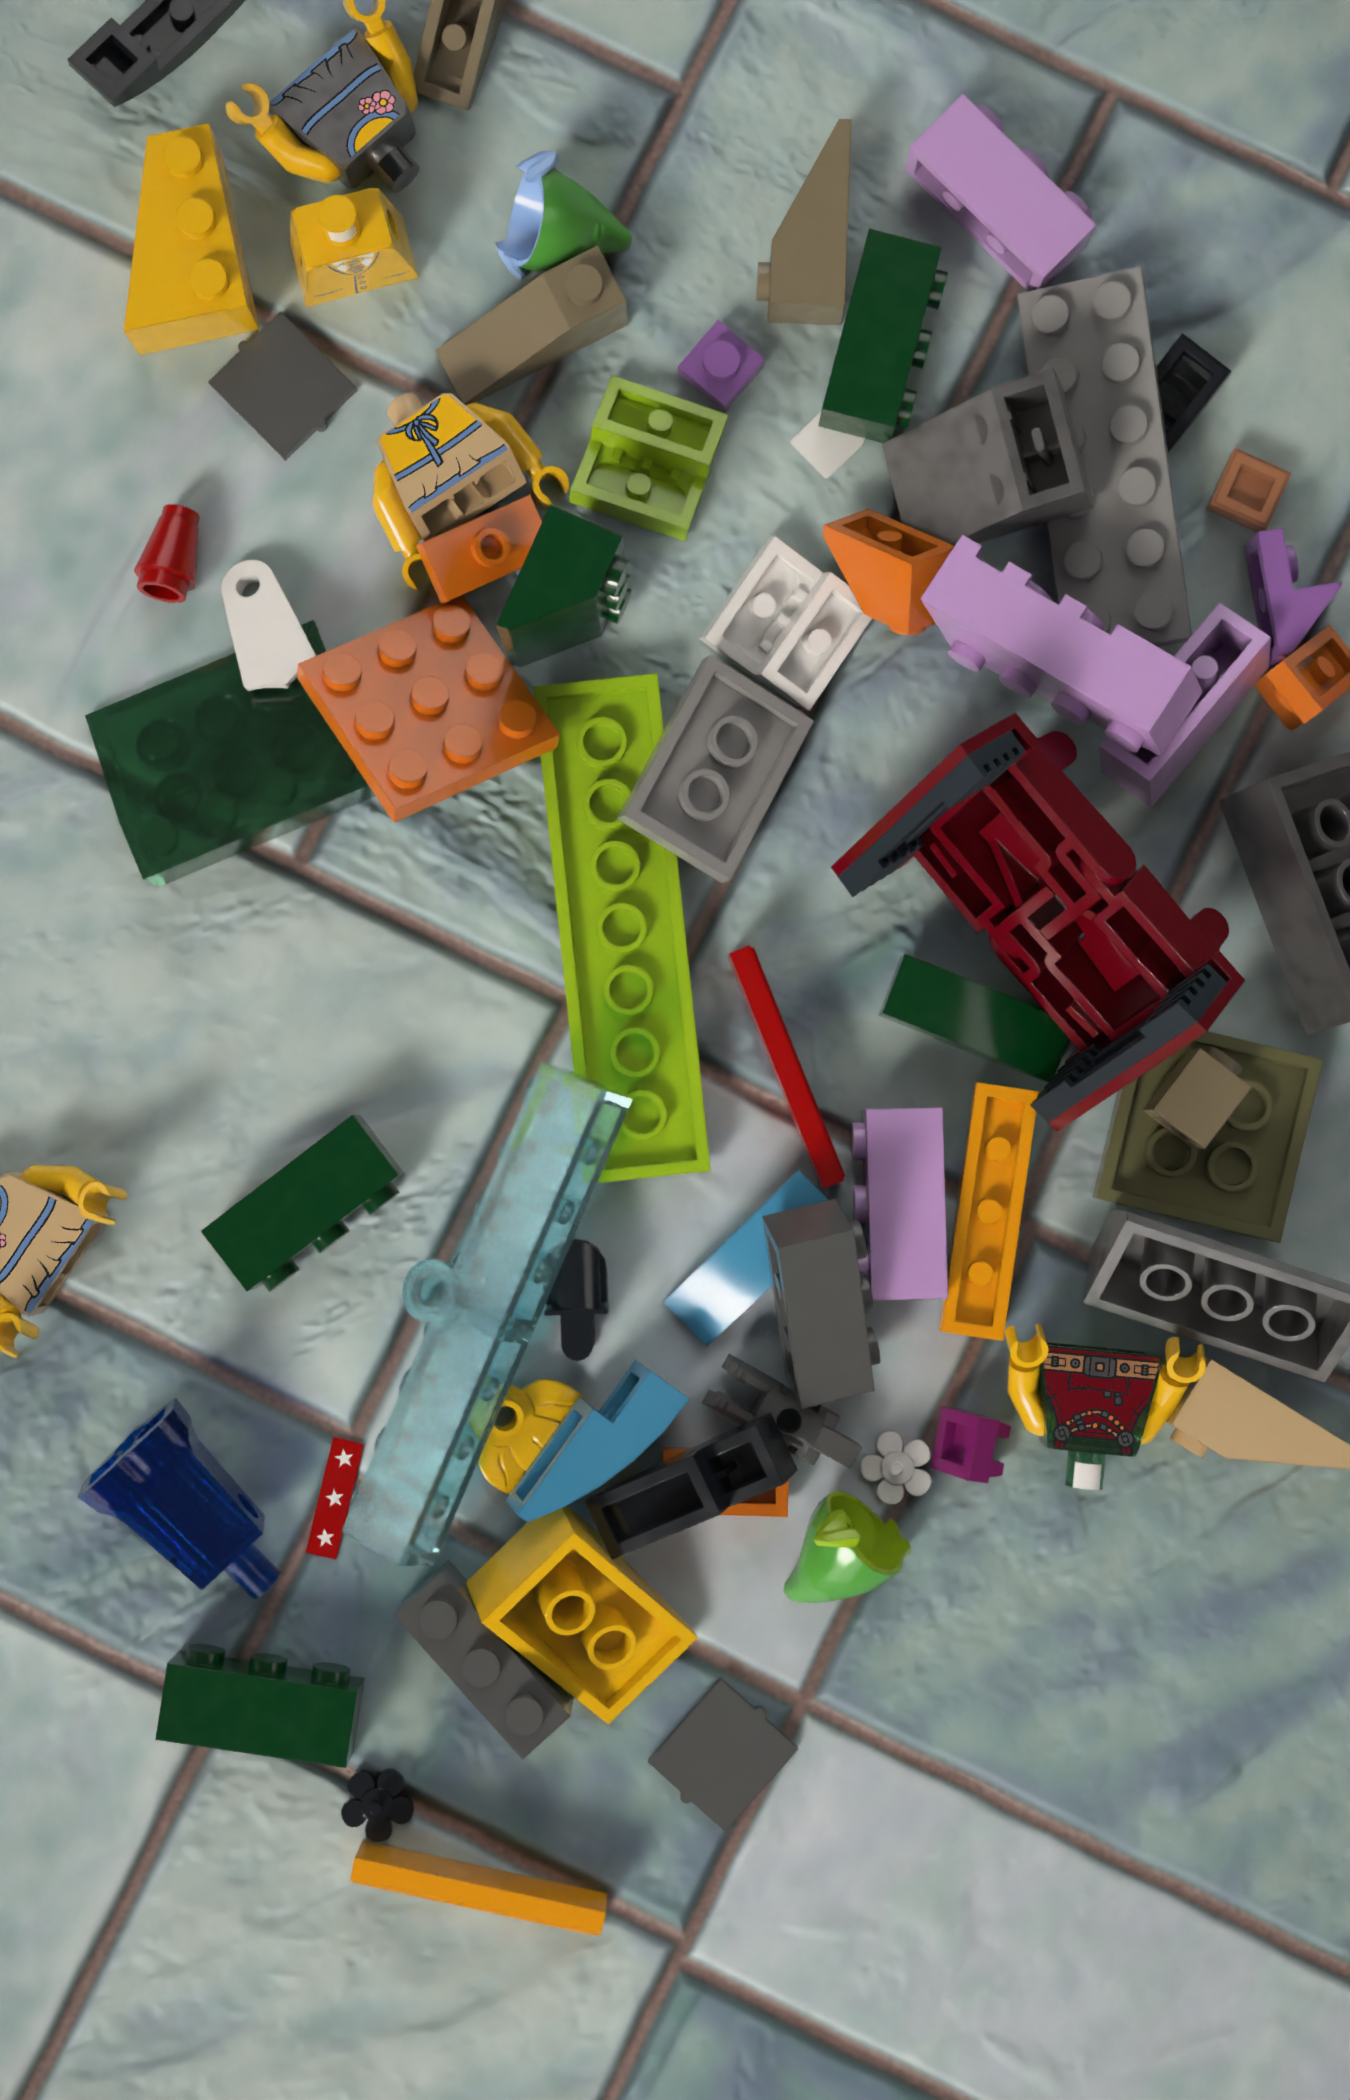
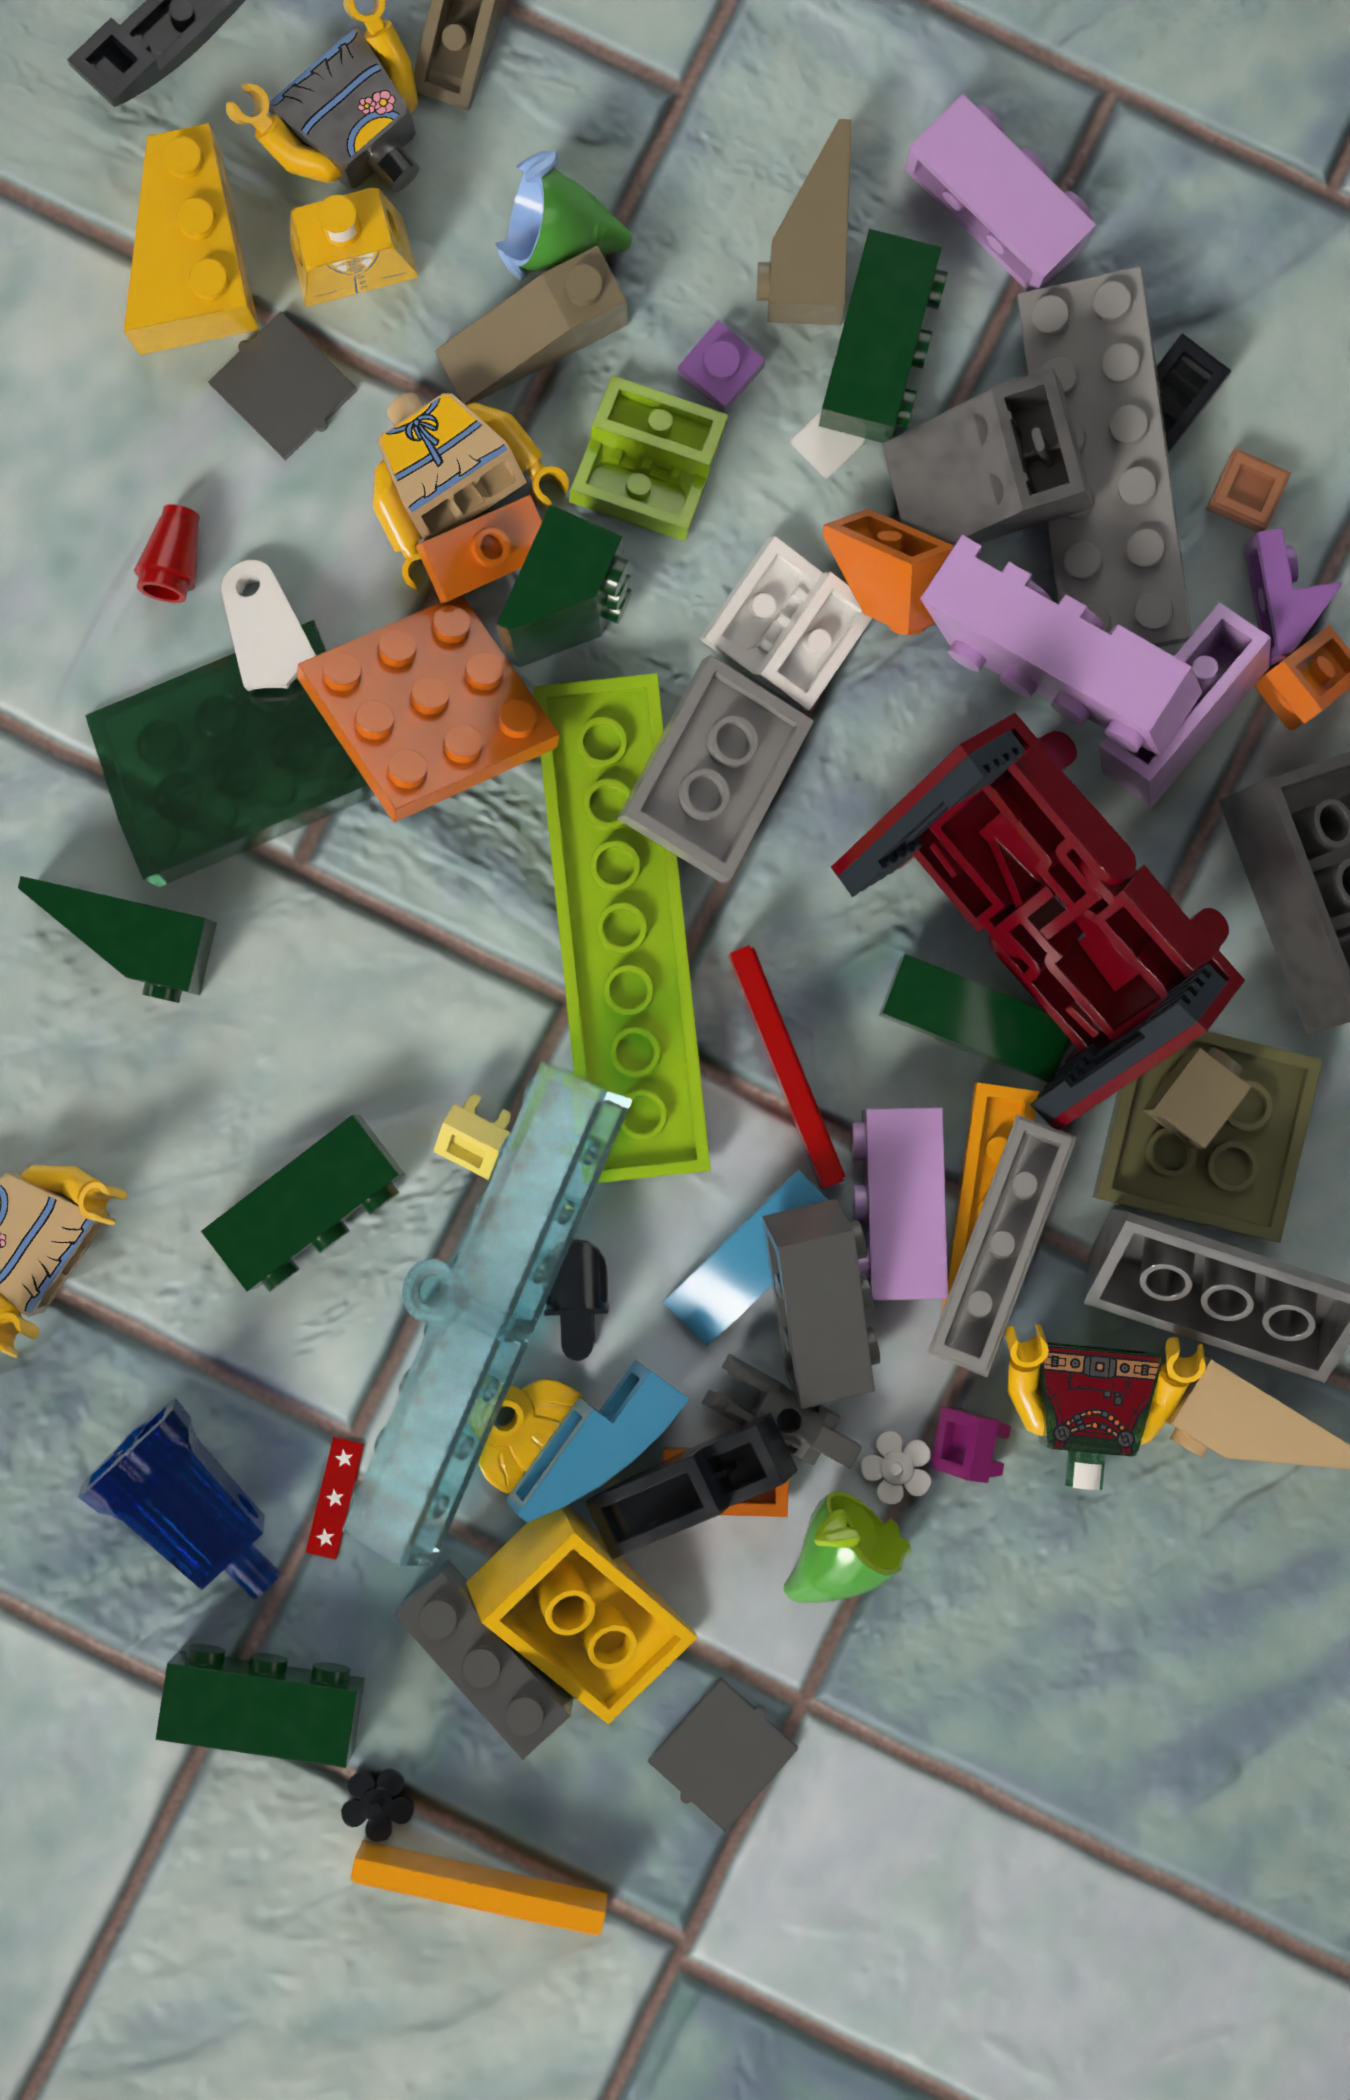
none -> dark green slope [18,876,217,1003]
none -> light yellow tile [433,1094,510,1180]
none -> light grey slope [927,1115,1077,1378]

